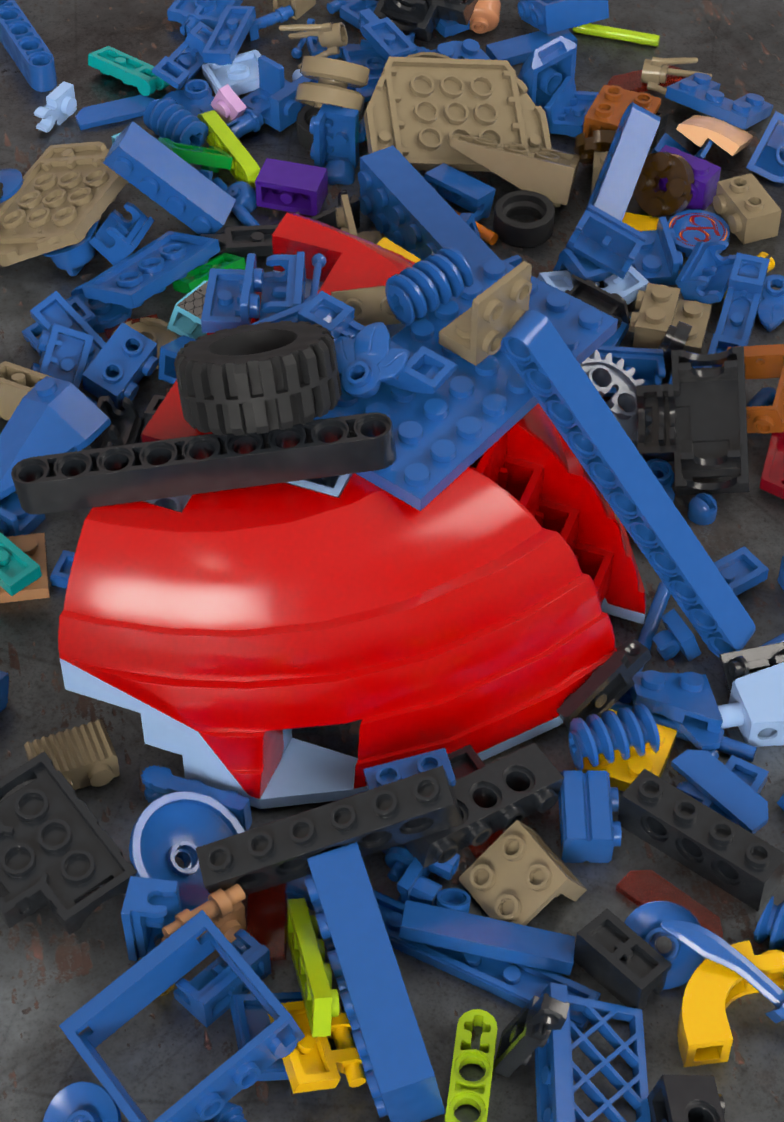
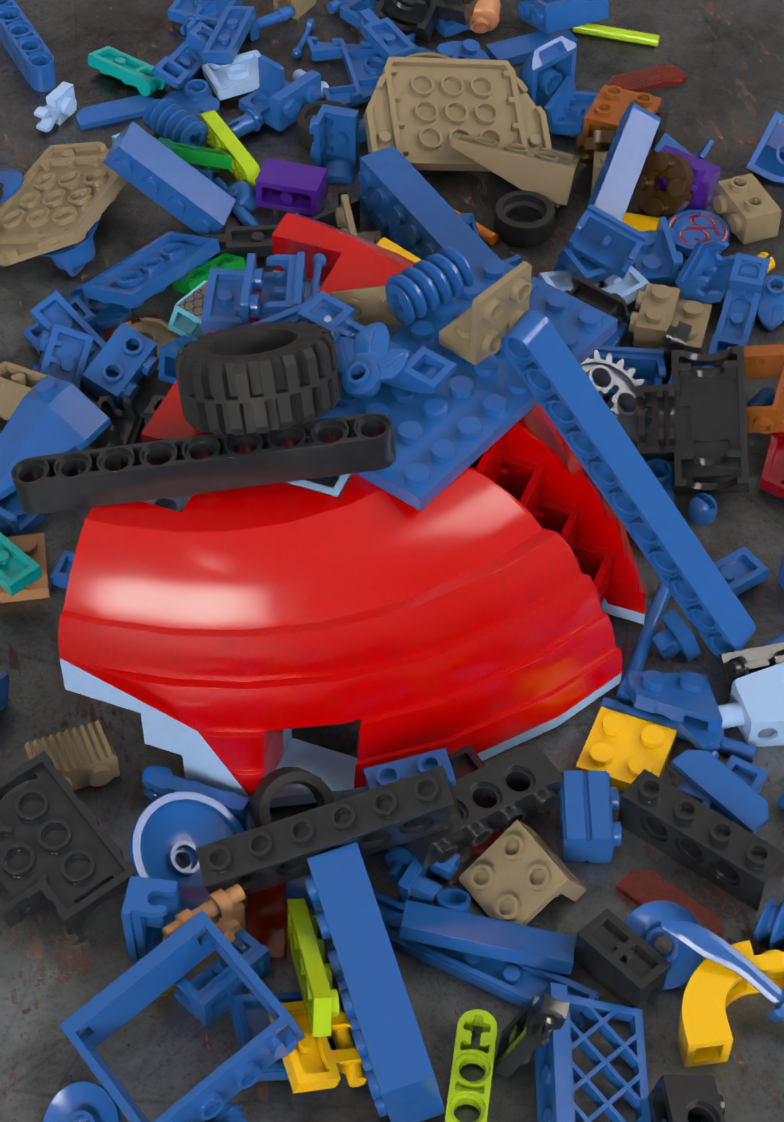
blue hinge [89,202,155,266] -> none
lavender plate [210,84,247,123] -> none
dark tan plant [278,22,348,69] -> none
dark tan wheel [295,56,370,114] -> none
blue hinge [424,163,496,222] -> none
black hinge [556,637,652,731] -> none
blue piece [568,703,660,770] -> none
dark tan plant [641,57,712,95] -> none
blue plate [665,73,773,130] -> none
light nougat slope [676,115,754,156] -> none
none -> black tyre [251,767,334,828]

